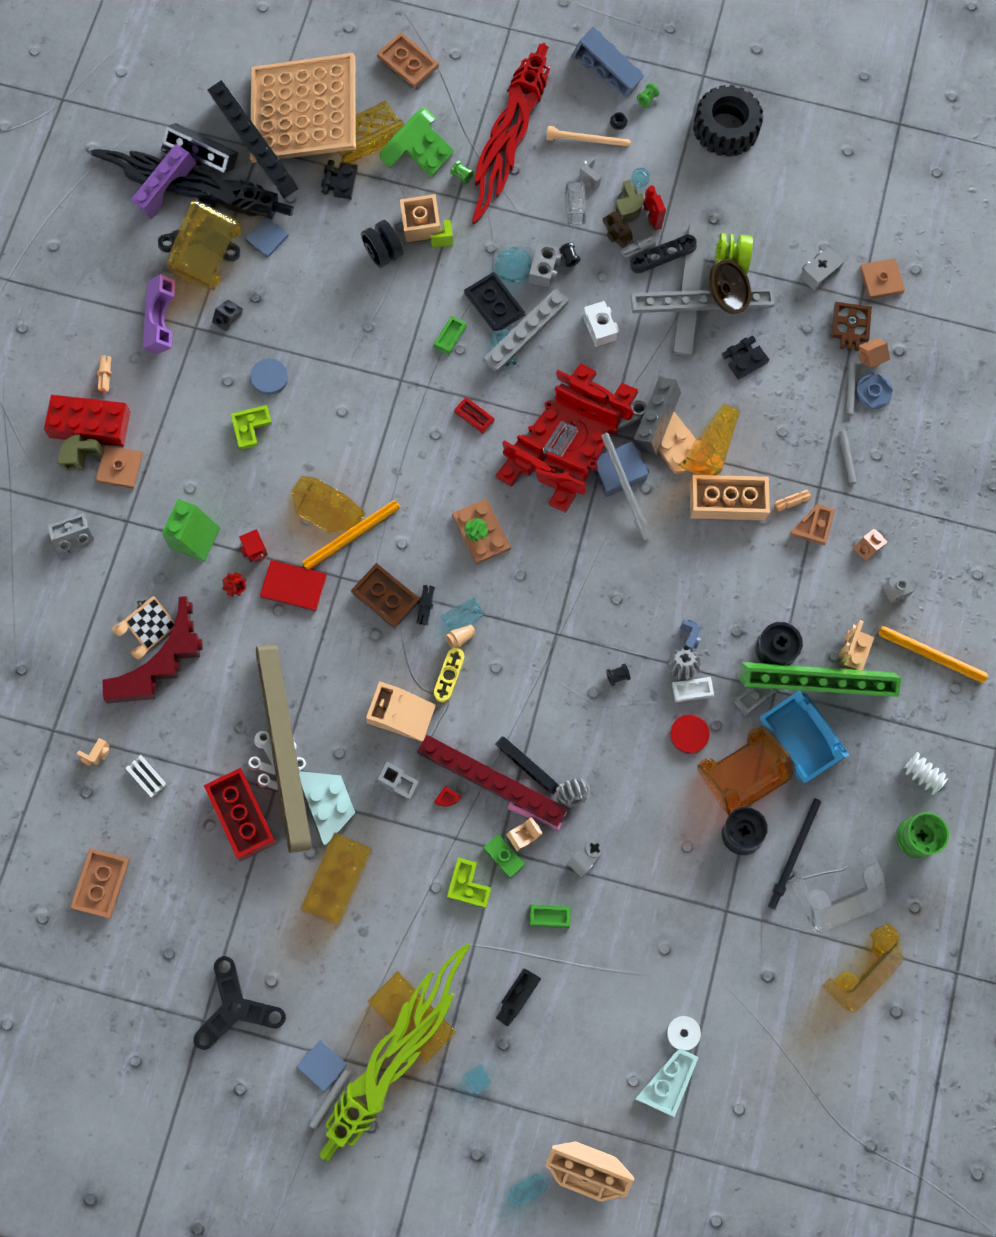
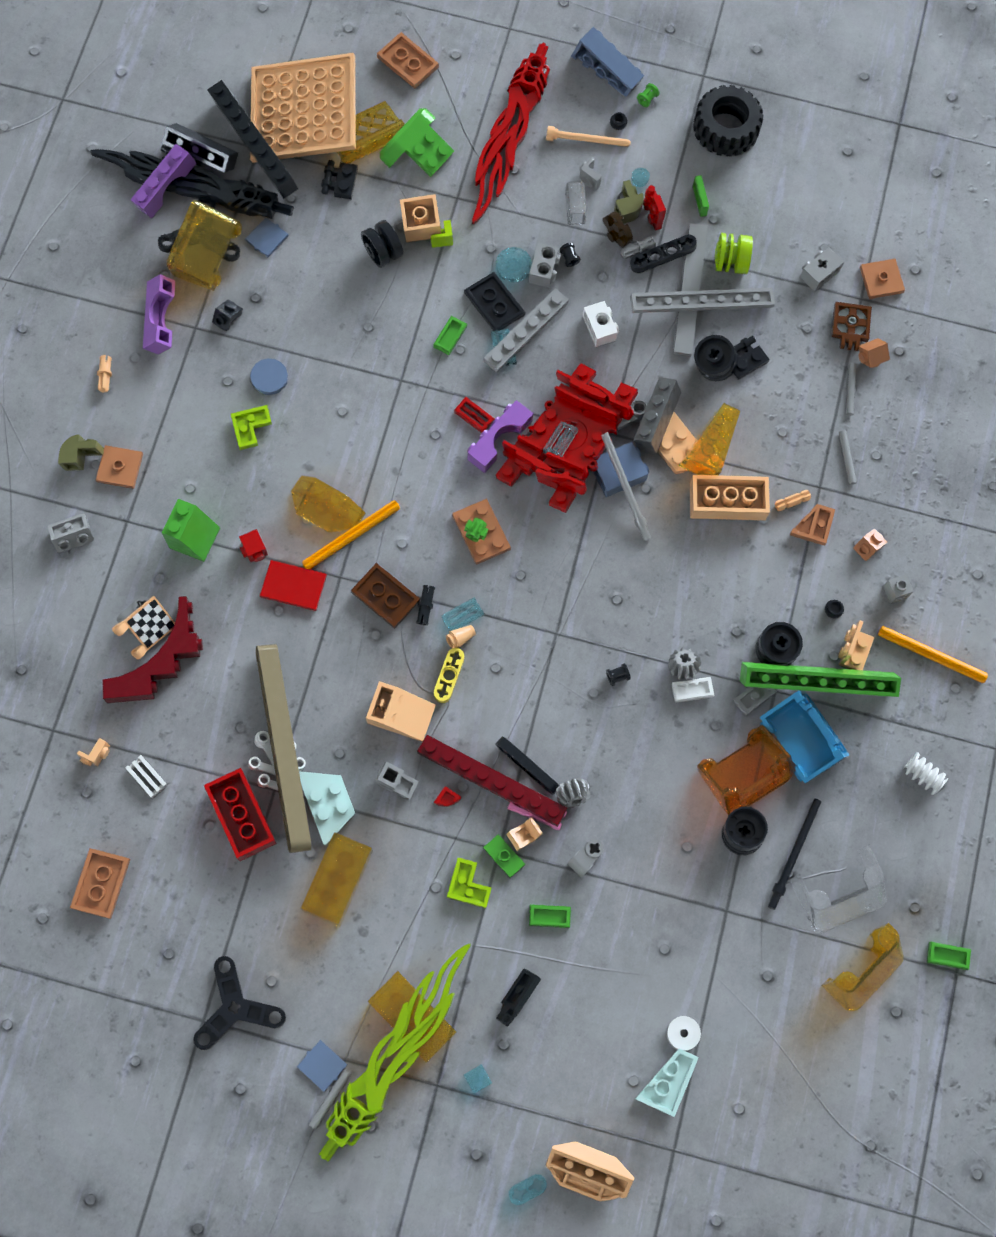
red brick [44,394,130,447] -> none
red gear [222,572,247,597] -> none
bright green bush [450,161,474,185] -> none
red tile [670,714,710,754] -> none
sand blue bracket [680,620,702,650] -> none
dark brown dish [709,259,751,314] -> none
sand blue tile [855,373,893,409] -> none
bright green wheel [896,812,949,858] -> none
none -> medium lavender arch [467,400,534,473]
none -> bright green tile [692,175,709,217]
none -> black wheel [694,335,738,382]
none -> black plate [825,600,844,619]
none -> bright green tile [927,942,971,970]

